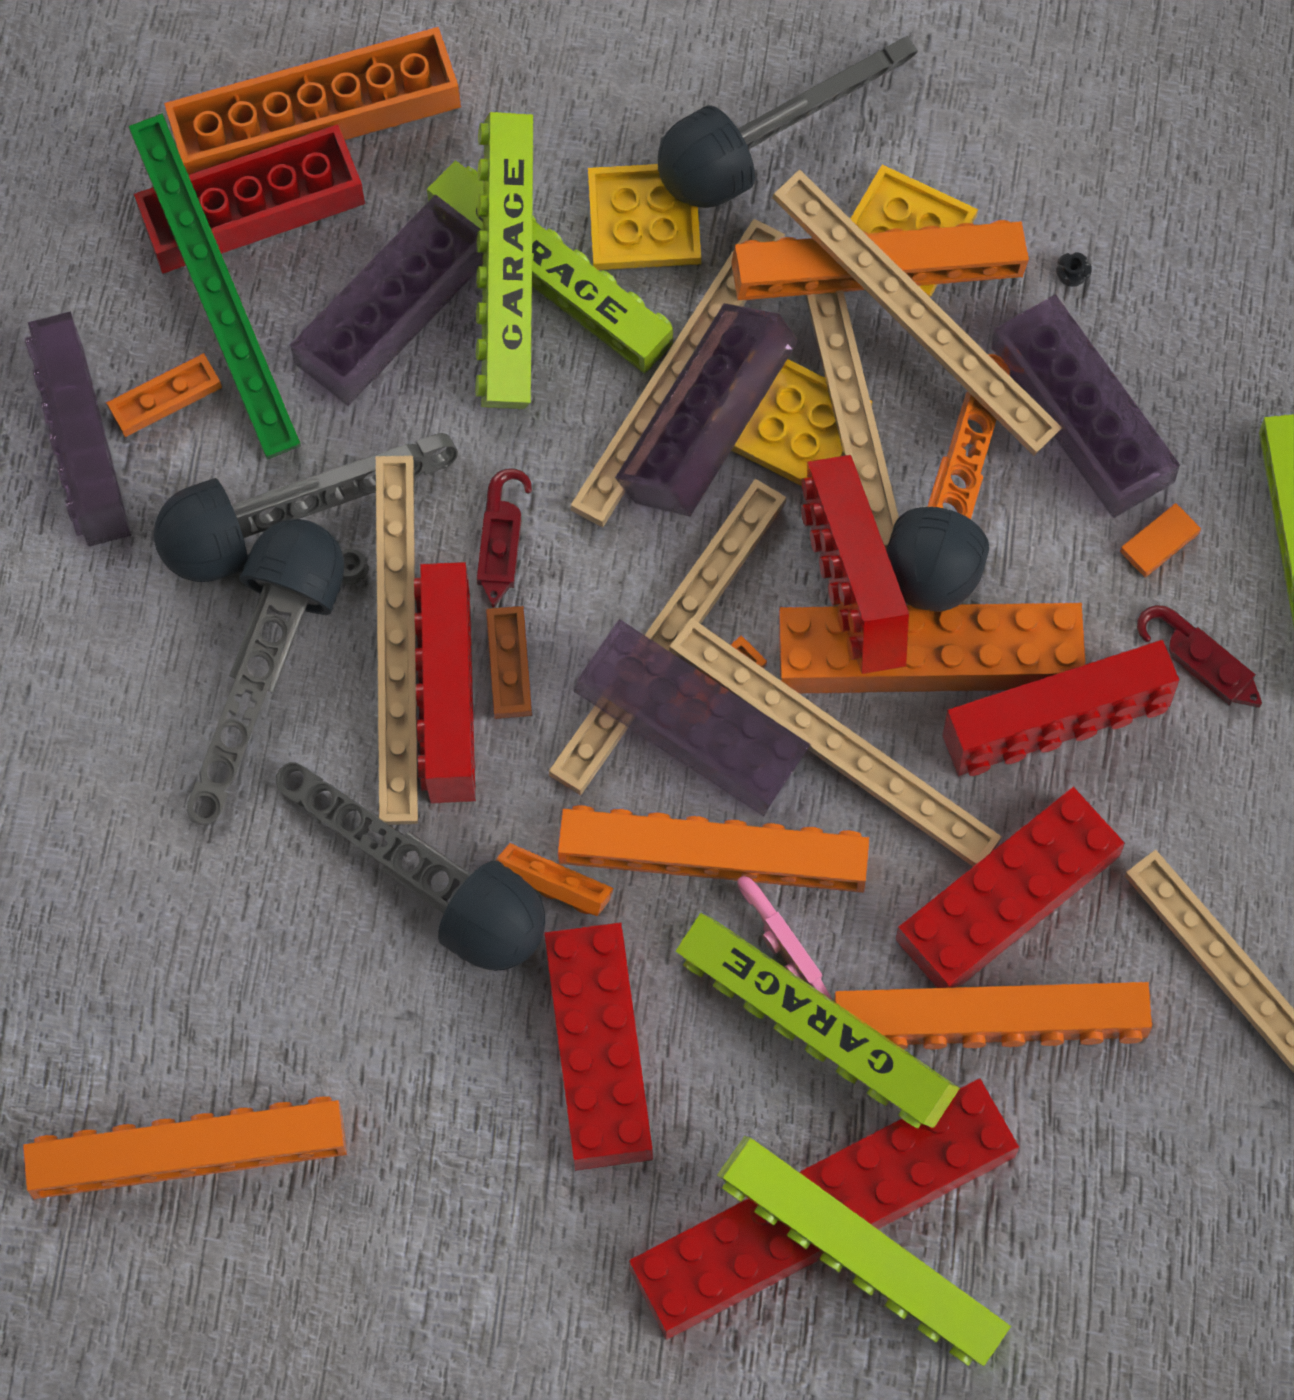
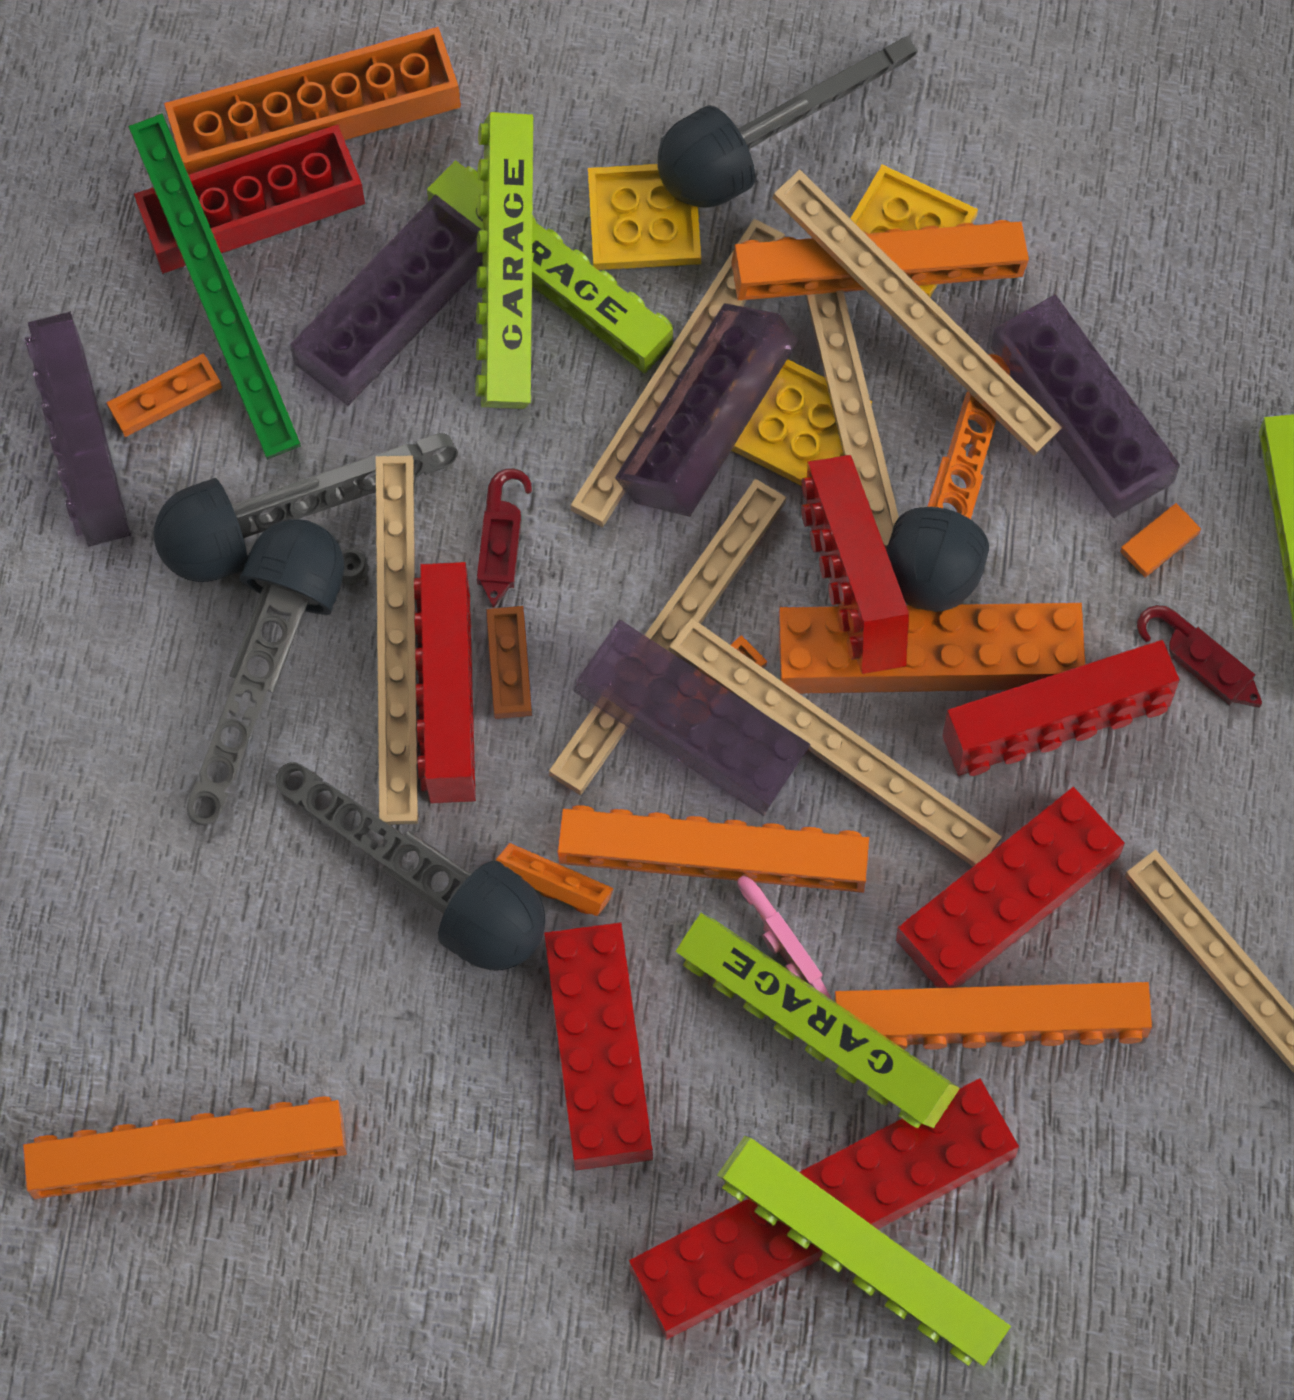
black plate [1056,252,1092,287] -> none

